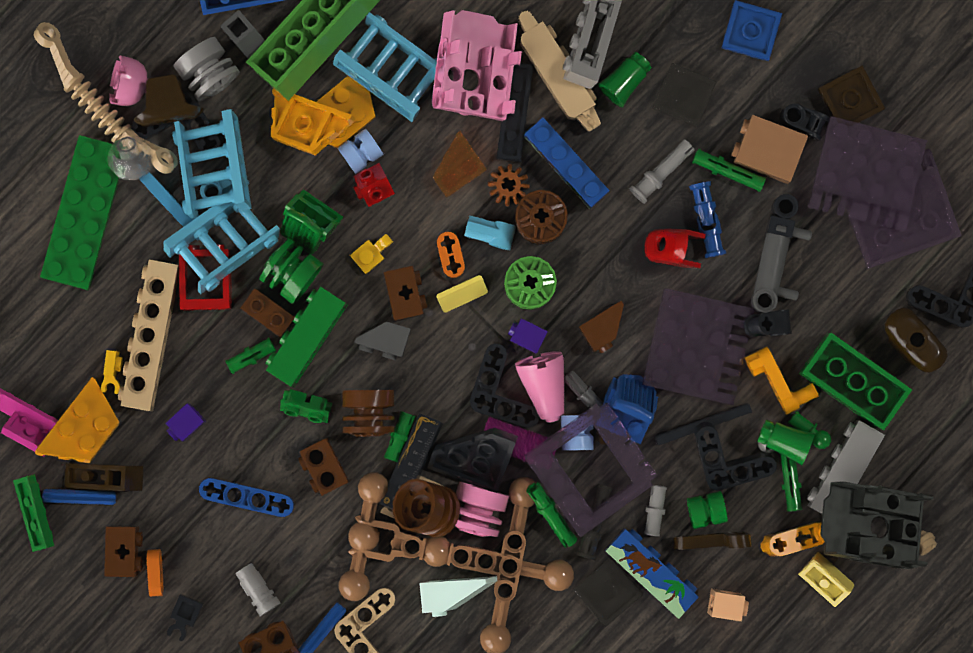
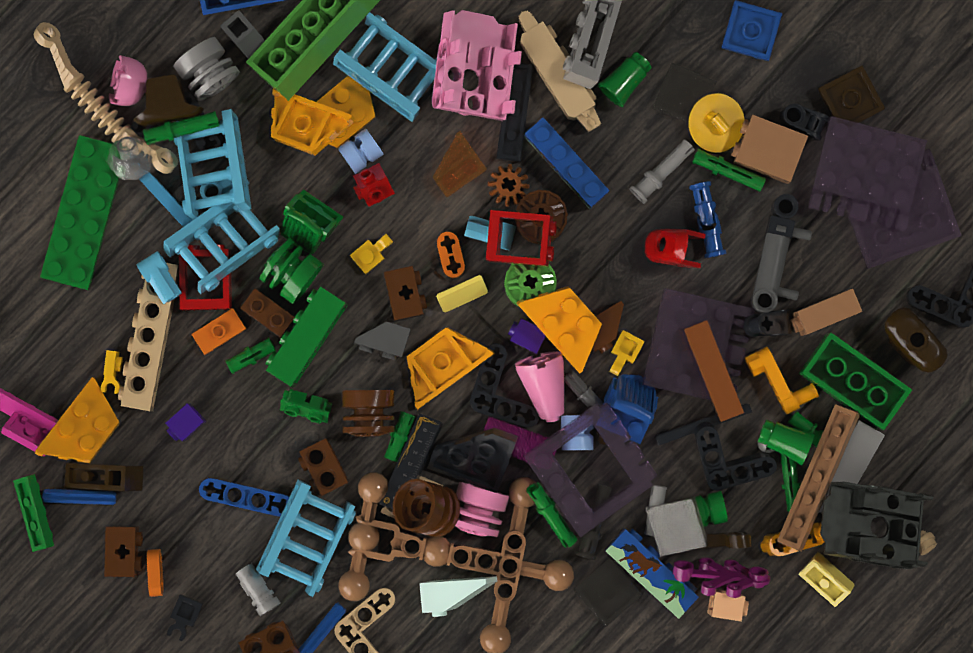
none -> medium azure piece [136,251,182,304]
none -> green pin [143,111,220,145]
none -> orange plate [191,308,247,355]
none -> medium azure fence [256,479,356,597]
none -> light orange wing [407,327,495,410]
none -> red window [486,210,557,267]
none -> light orange wing [517,286,602,373]
none -> yellow plate [609,330,645,376]
none -> clear smoke tile [646,497,709,557]
none -> magenta plant [673,558,770,598]
none -> dark orange tile [684,320,744,422]
none -> yellow shield [689,93,745,153]
none -> medium nougat plate [777,404,860,552]
none -> medium nougat brick [790,289,863,336]

